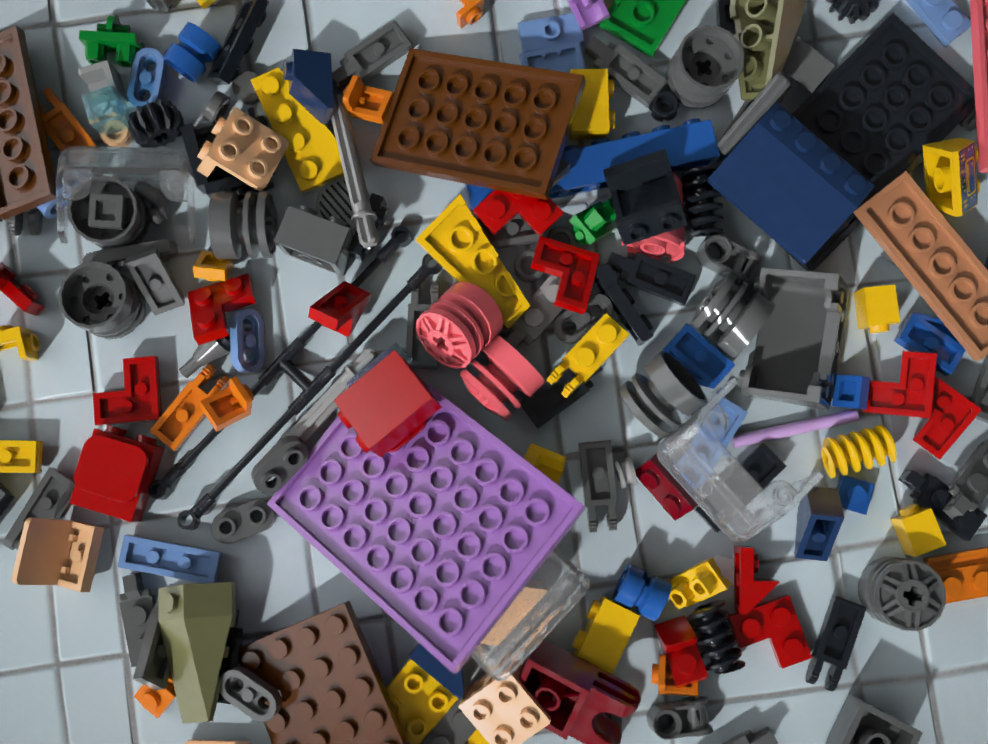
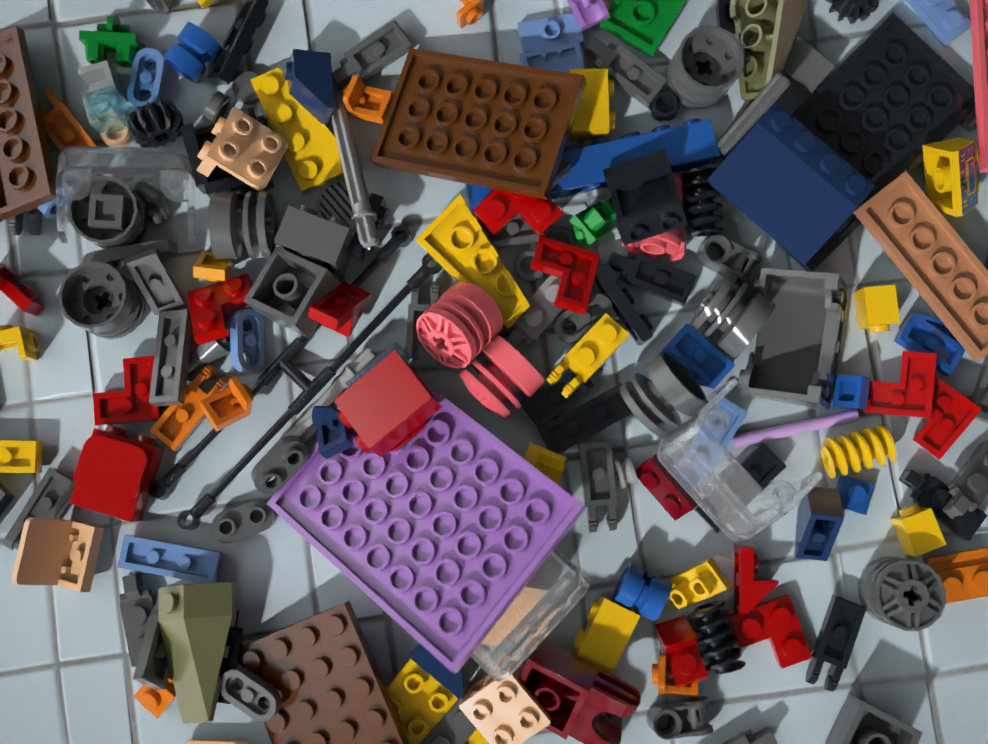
none -> dark grey plate [149,309,192,406]
none -> dark grey brick [244,246,340,339]
none -> dark blue plate [311,406,354,459]
none -> black plate [537,383,633,454]

